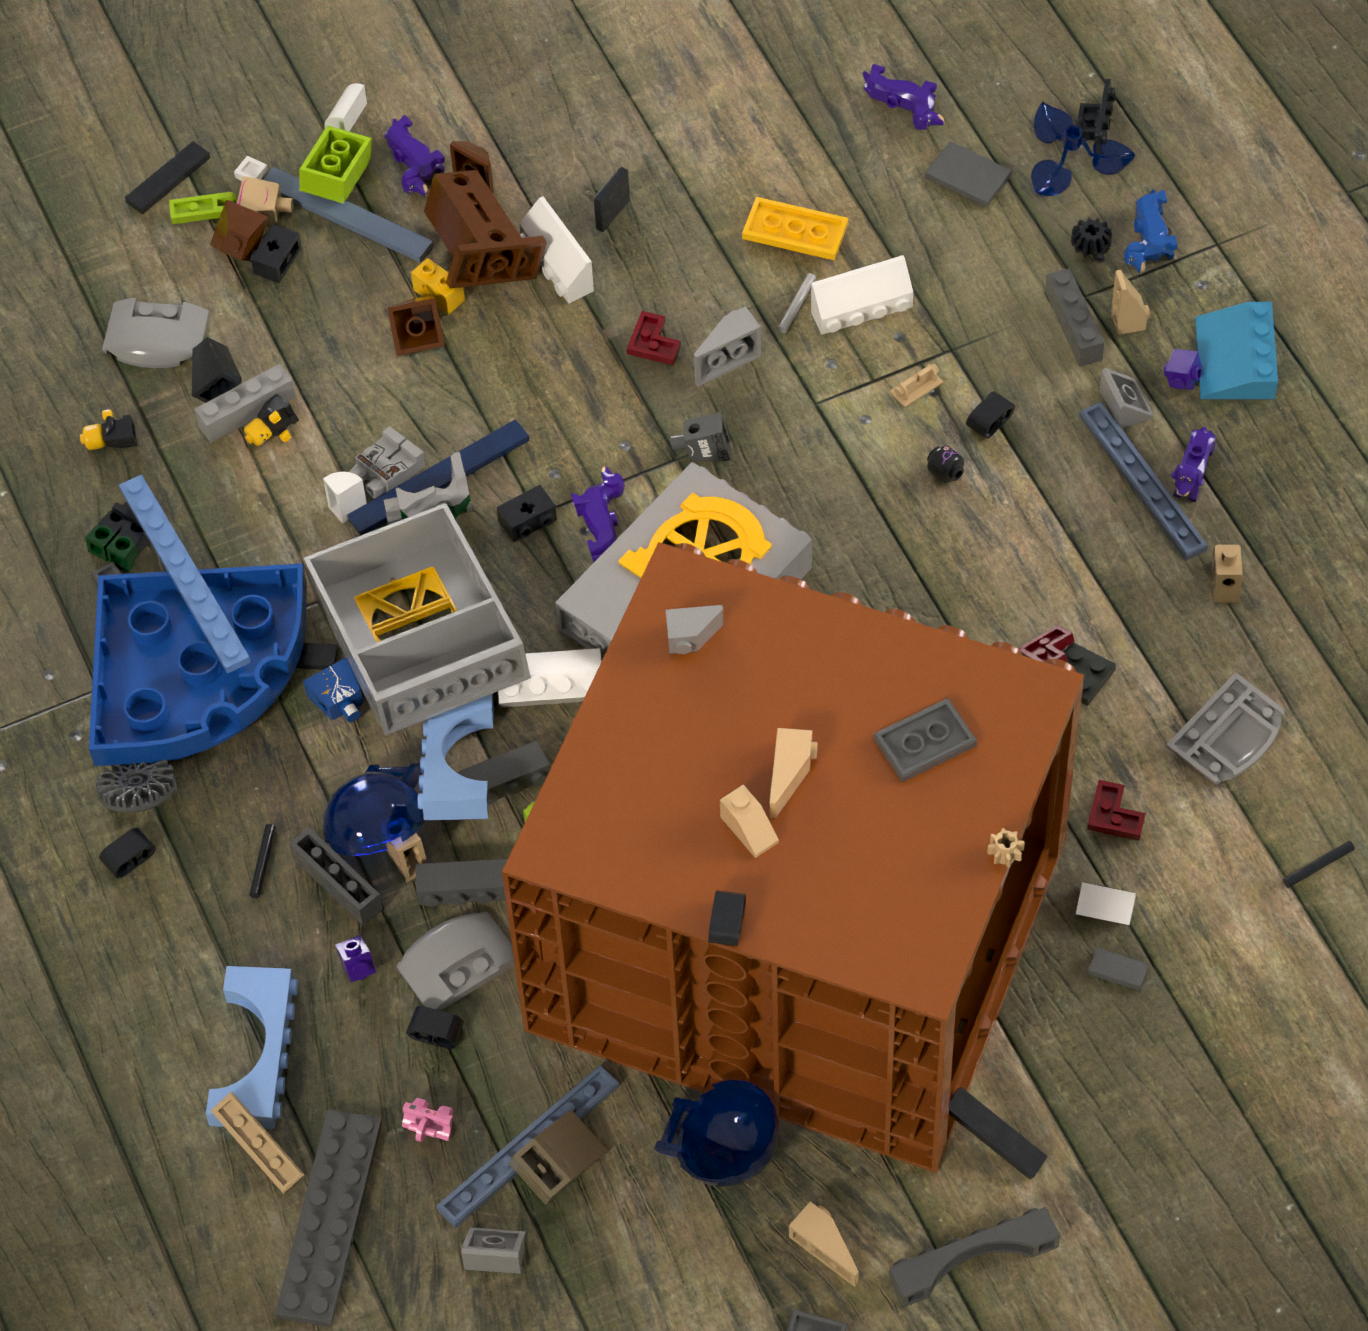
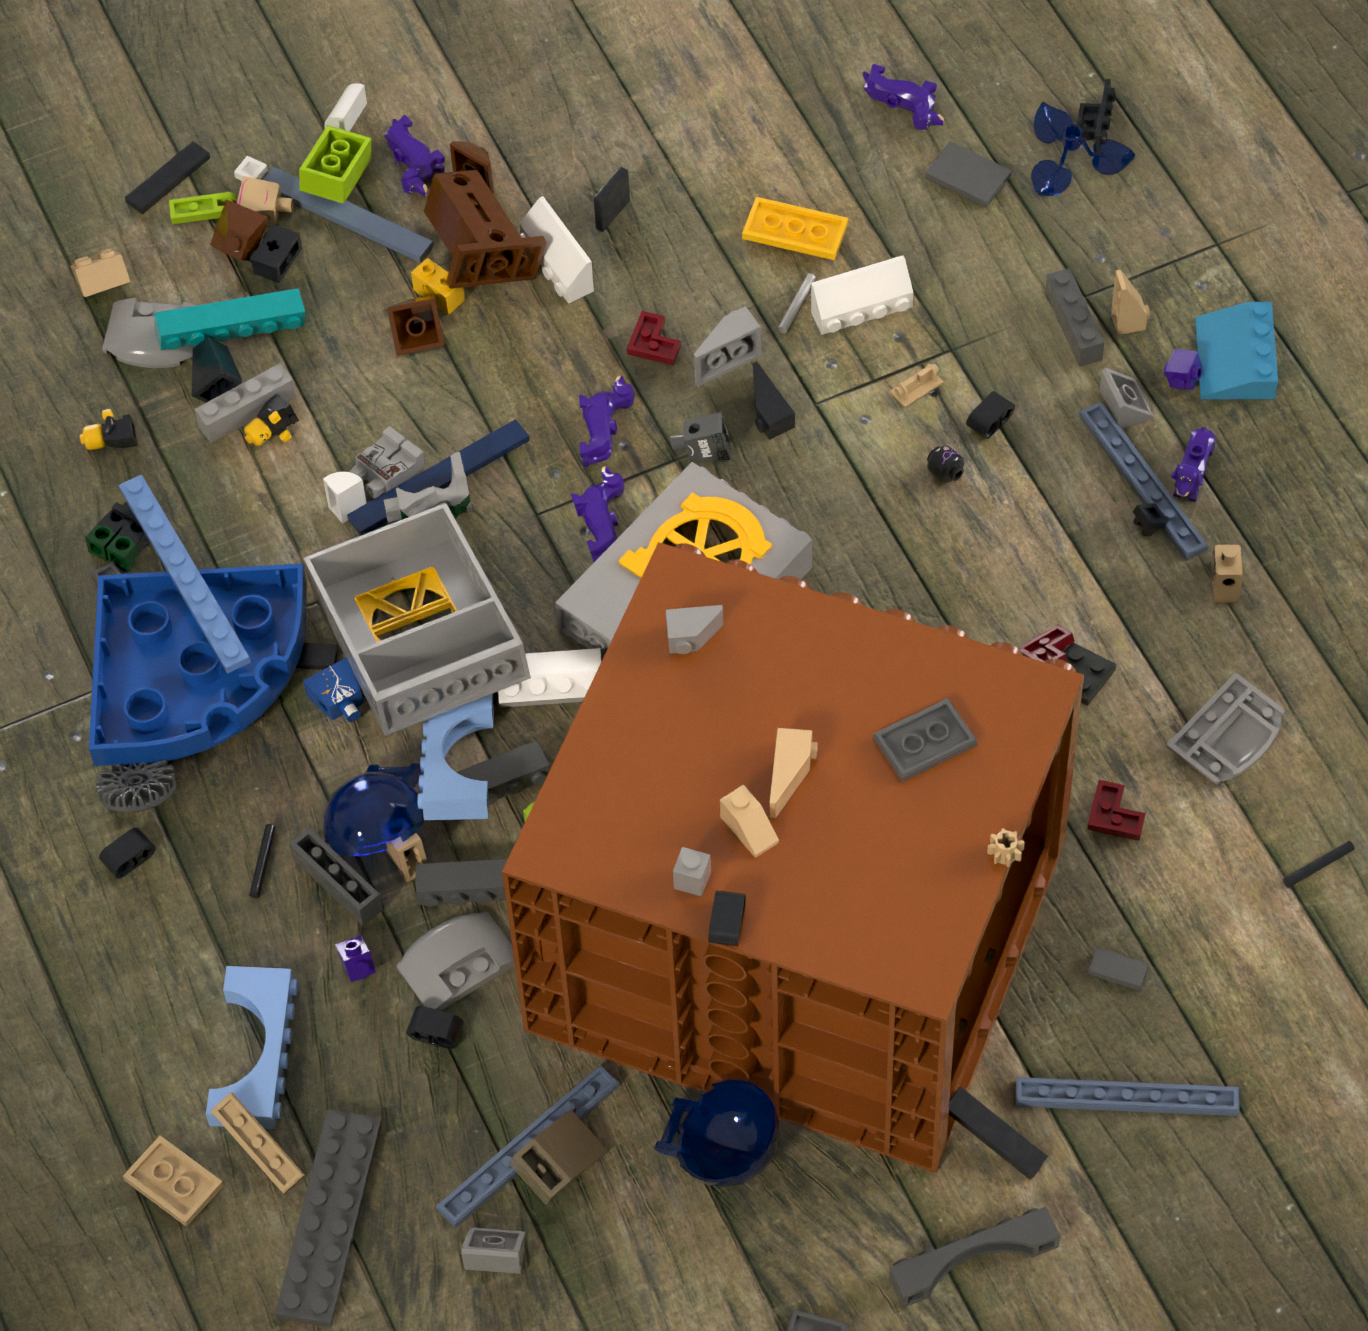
bright pink hips [402,1098,453,1142] -> none
black brick [497,485,557,542] -> none
tan slope [789,1201,859,1287] -> none
black gear [1071,216,1112,259] -> none
white brick [1076,882,1136,925] -> none
blue animal [1124,189,1177,274] -> none
none -> tan slope [70,248,130,297]
none -> tan plate [123,1136,224,1227]
none -> teal brick [154,288,305,350]
none -> dark purple animal [579,376,635,467]
none -> light grey brick [673,847,711,897]
none -> black slope [753,361,795,440]
none -> sand blue tile [1015,1077,1239,1116]
none -> black tile [1133,503,1169,537]

